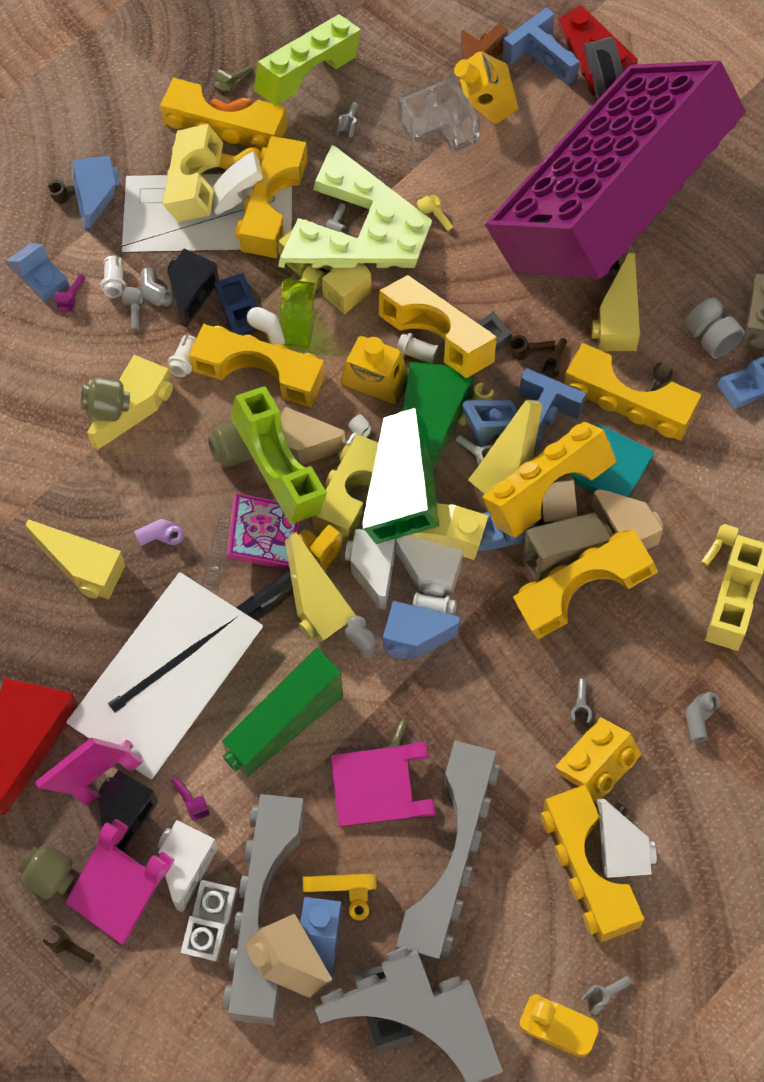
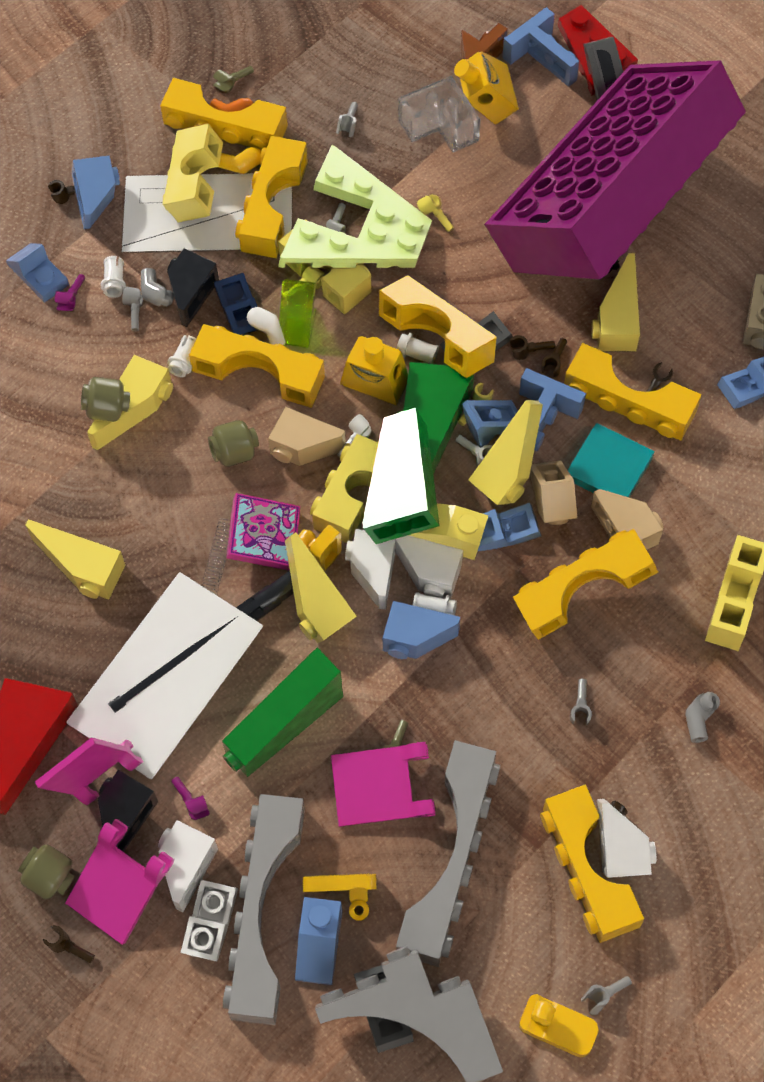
lavender arm [134,519,184,546] -> none
white slope [212,151,263,215] -> none
lime arch [231,386,327,525] -> none
tan slope [244,914,332,998] -> none
lime arch [254,14,361,106] -> none
light grey arm [345,616,375,659] -> none
yellow arch [482,421,617,538] -> none
dark tan slope [522,512,613,583] -> none
yellow bracket [555,717,641,804] -> none
light grey wheel [684,297,745,359] -> none
light yellow hand [701,524,739,567] -> none

